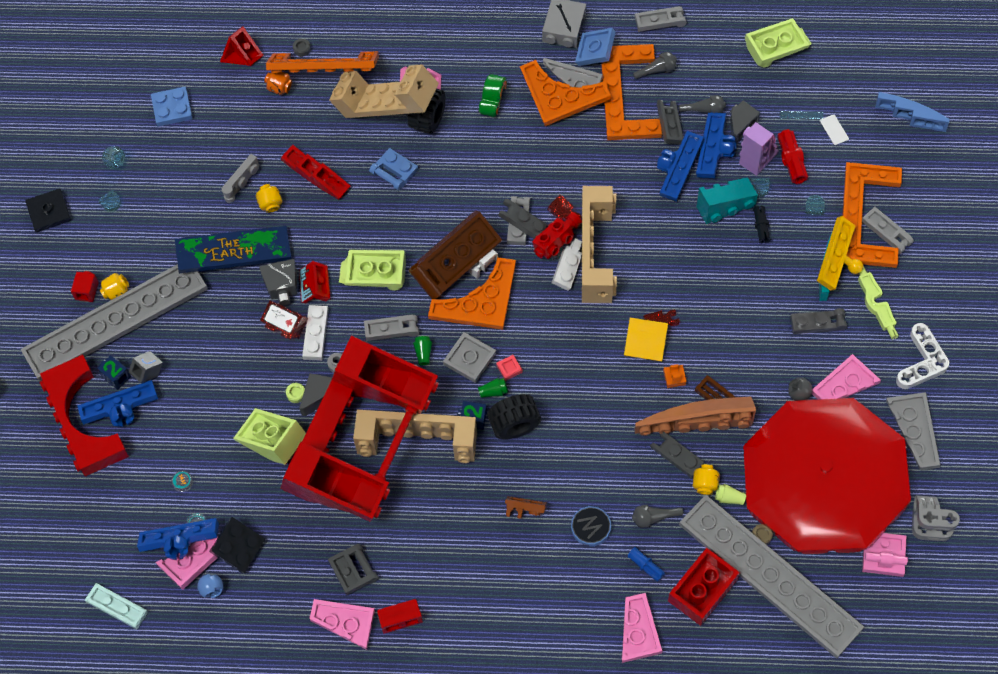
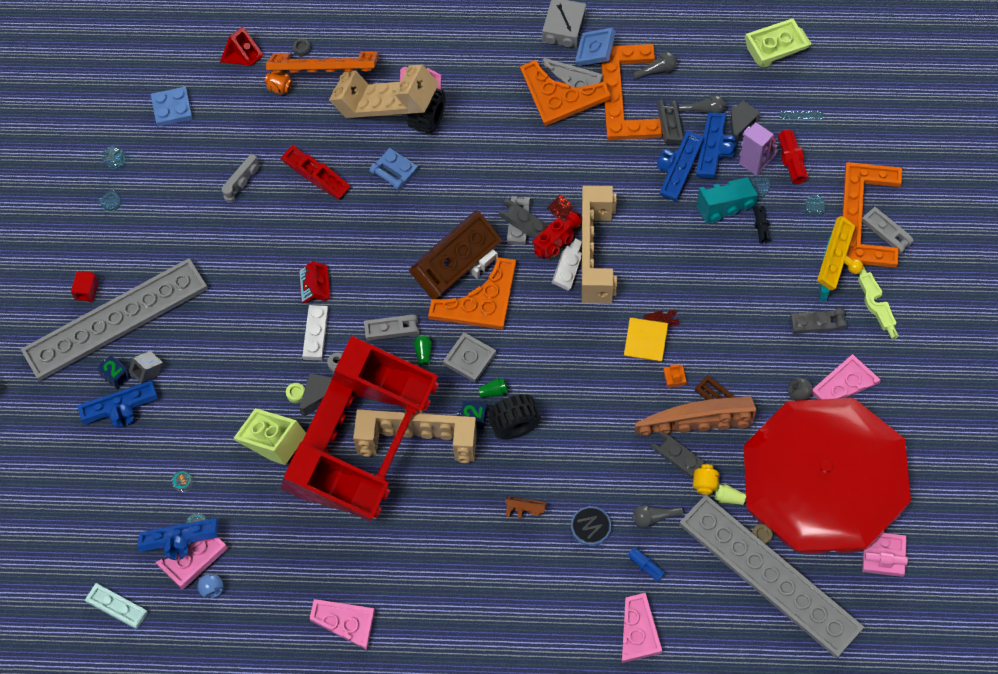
black plate [25,188,71,232] -> none
red arch [40,355,129,476] -> none
yellow head [100,273,129,300] -> none
dark blue tile [175,226,291,274] -> none
black plate [209,517,265,574] -> none
yellow head [256,184,282,213] -> none
dark grey torso [259,259,297,306] -> none
brick [260,300,308,340] -> none
dark grey plate [328,544,379,596] -> none
yellowish green slope [339,250,406,291] -> none
red panel [377,599,423,634] -> none
green animal [478,74,507,117] -> none
coral tile [496,355,522,381] -> none
light grey plate [635,6,687,32] -> none
red brick [668,548,740,626] -> none
white sticker [820,115,849,145] -> none
medium blue slope [875,92,950,132] -> none
light grey wing [886,392,940,470] -> none
white beam [896,323,949,389] -> none
light grey piece [912,495,960,541] -> none

